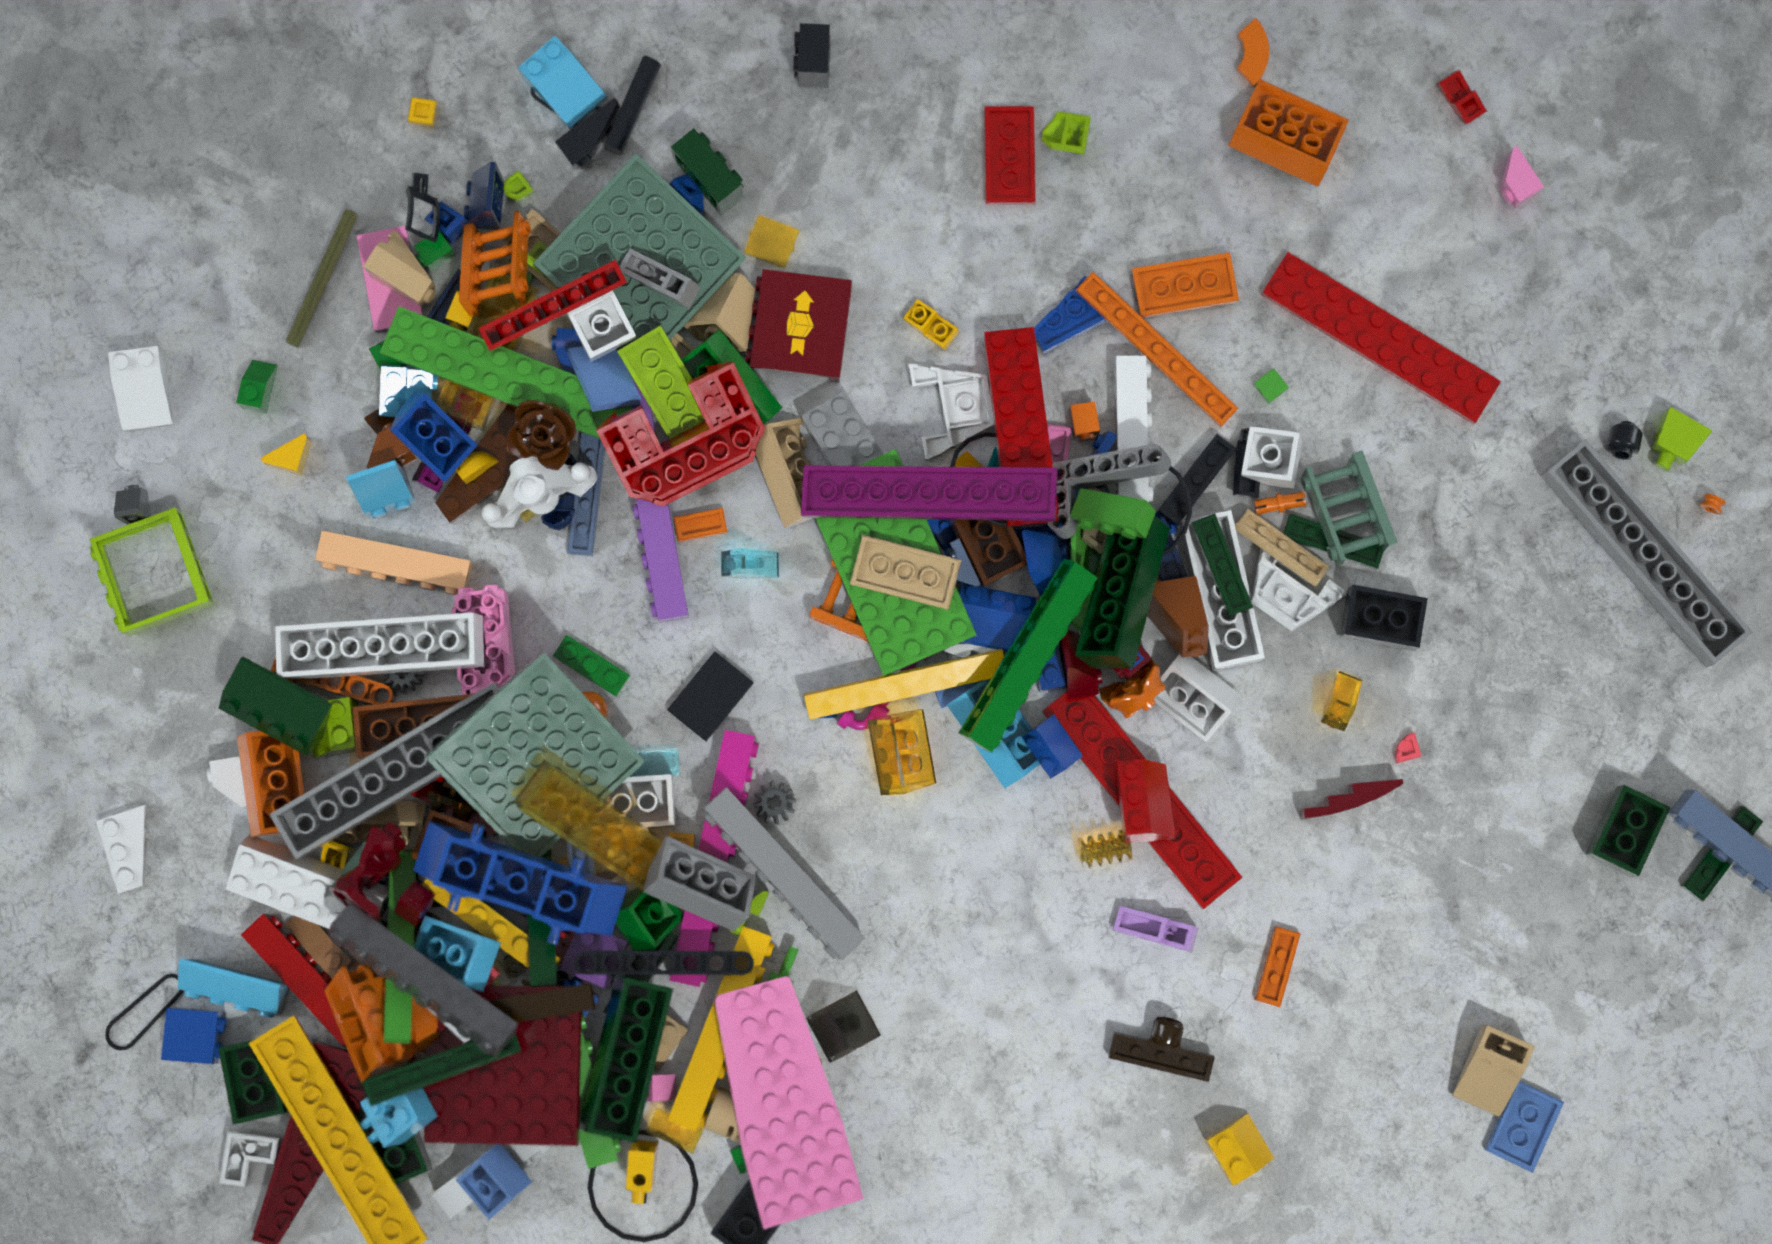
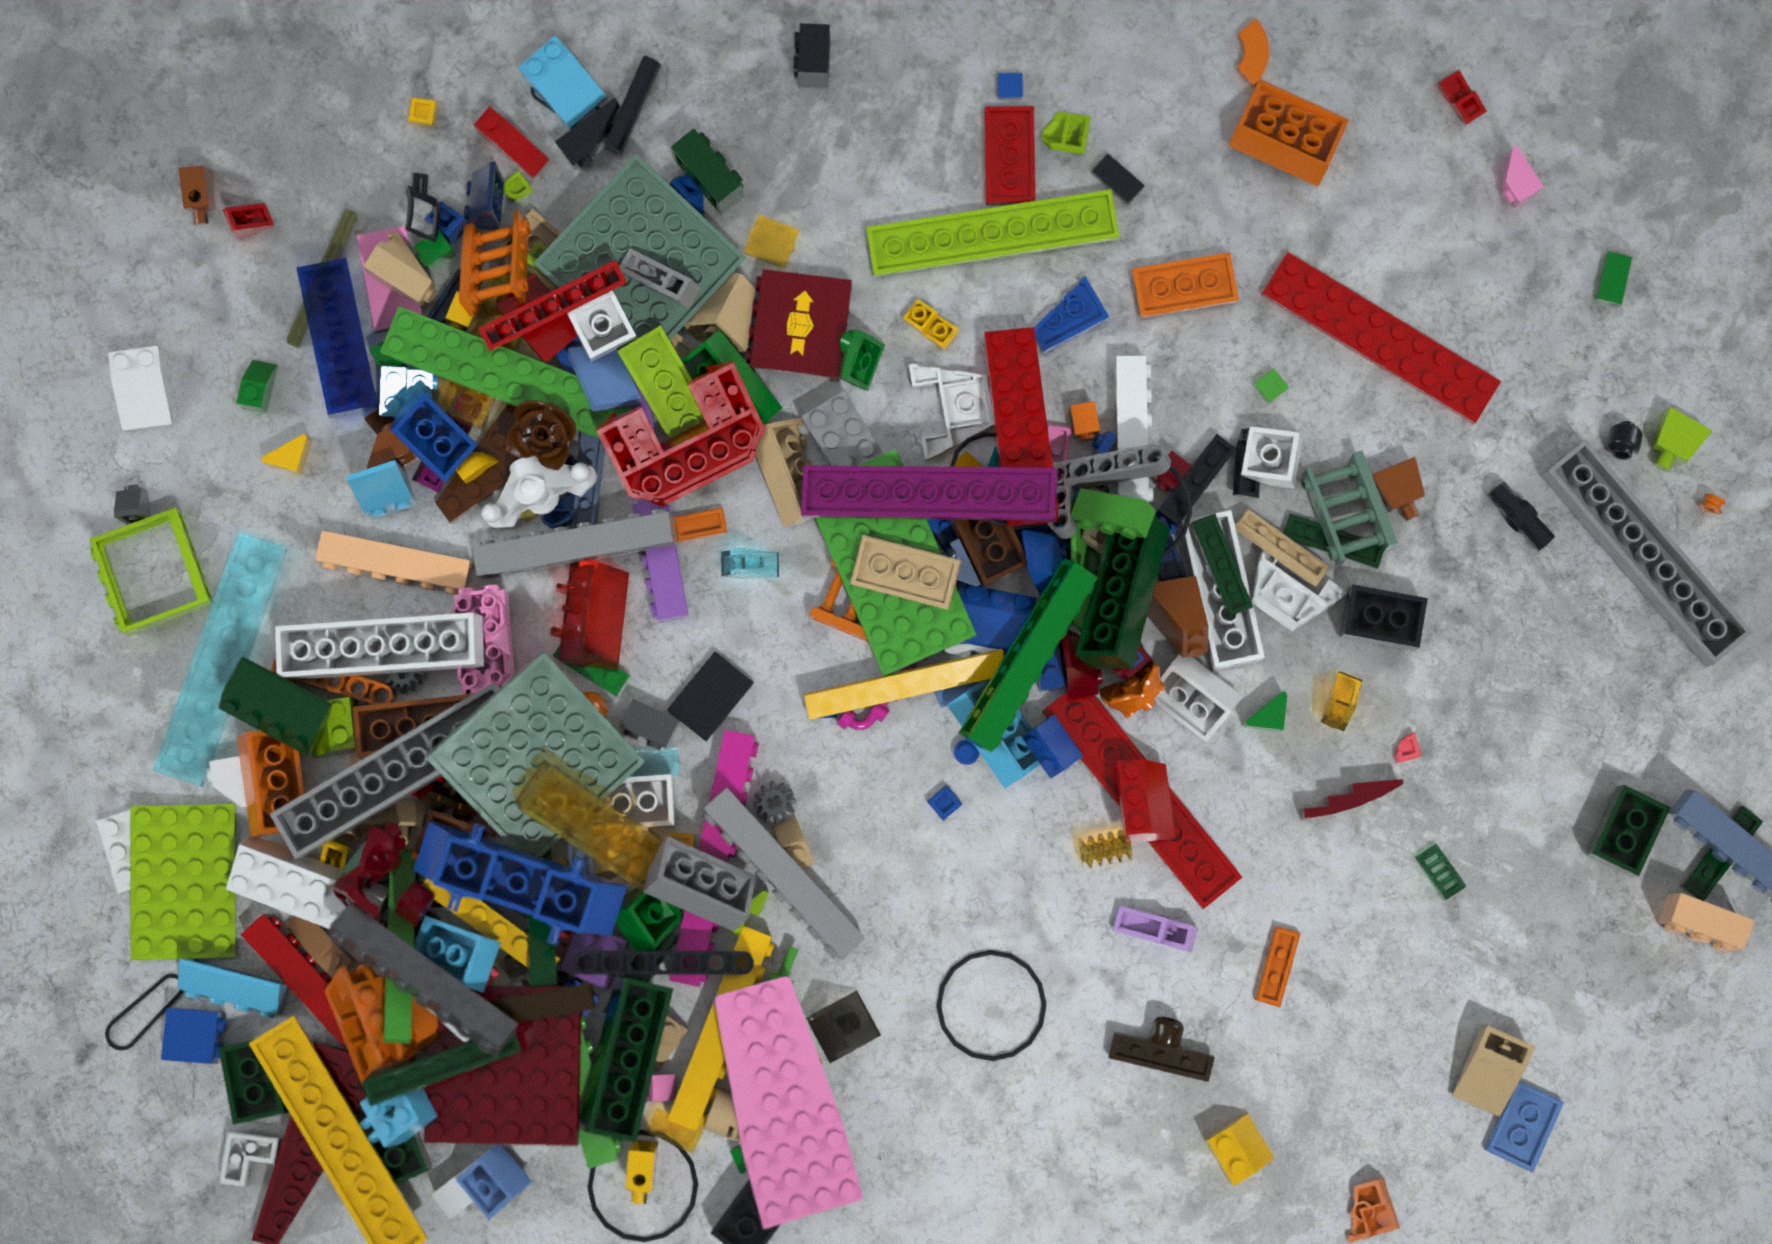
clear yellow slope [867,709,936,795] -> none
orange tile [1075,272,1238,427] -> none
orange pin [1254,491,1306,515] -> none
none -> lime plate [131,804,236,960]
none -> clear light blue plate [153,532,288,787]
none -> dark orange torso [179,166,216,225]
none -> red slope [223,203,274,241]
none -> clear blue brick [296,258,379,419]
none -> light grey brick [472,509,678,579]
none -> red slope [474,106,550,179]
none -> red tile [495,273,578,363]
none -> clear red piece [550,558,629,670]
none -> dark grey brick [620,699,680,751]
none -> tan slope [772,817,815,869]
none -> green slope [839,329,885,391]
none -> lime plate [866,189,1120,277]
none -> blue tile [927,785,962,821]
none -> black piece [936,950,1047,1061]
none -> blue plate [954,739,979,765]
none -> blue tile [998,73,1023,100]
none -> black tile [1091,154,1145,205]
none -> dark red brick [1152,451,1192,493]
none -> green slope [1242,691,1287,732]
none -> orange slope [1348,1178,1400,1243]
none -> dark orange torso [1372,457,1425,521]
none -> clear green slope [1414,844,1467,901]
none -> black piece [1487,481,1556,551]
none -> green tile [1596,251,1632,306]
none -> light nougat brick [1658,893,1754,953]

